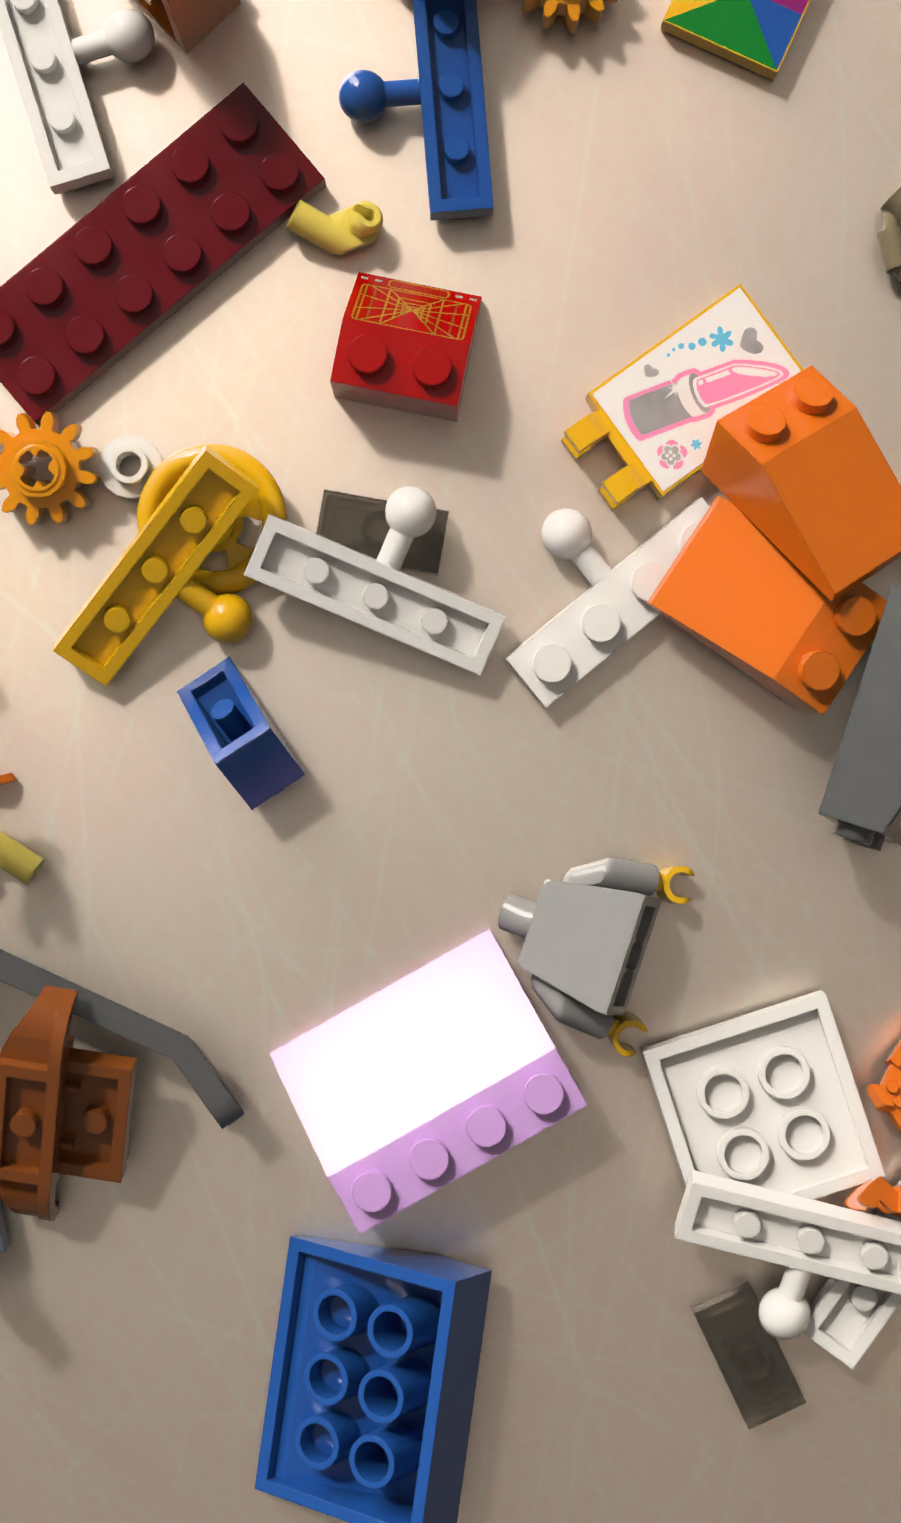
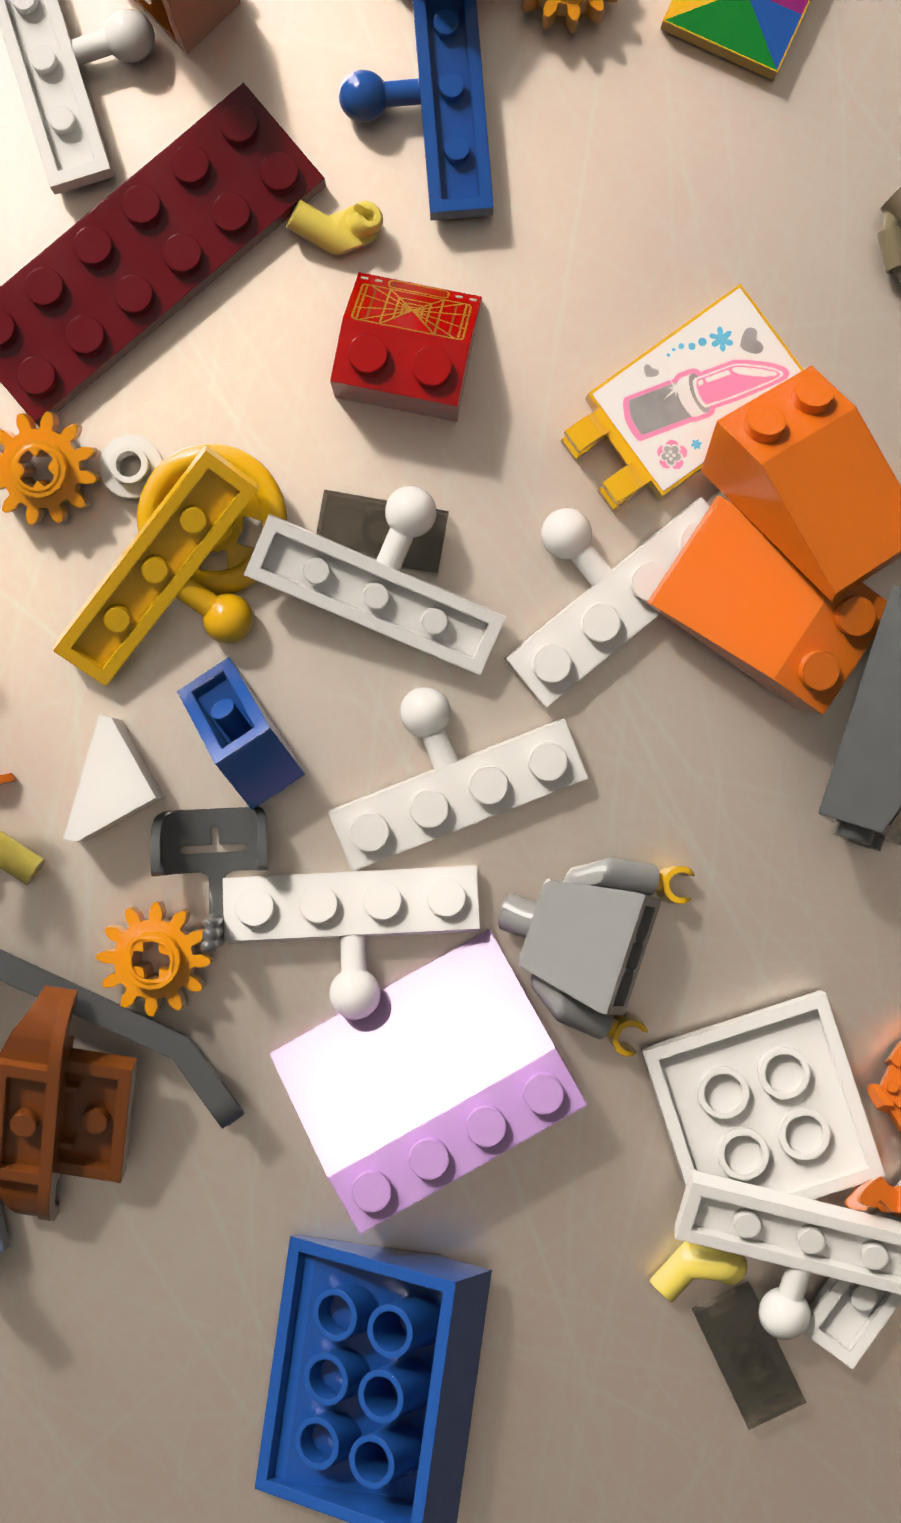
none -> white slope [63,714,166,842]
none -> light orange gear [96,901,214,1016]
none -> dark grey helmet [150,806,269,953]
none -> white plate [223,865,480,1020]
none -> white plate [328,687,588,872]
none -> light yellow arm [649,1241,748,1302]

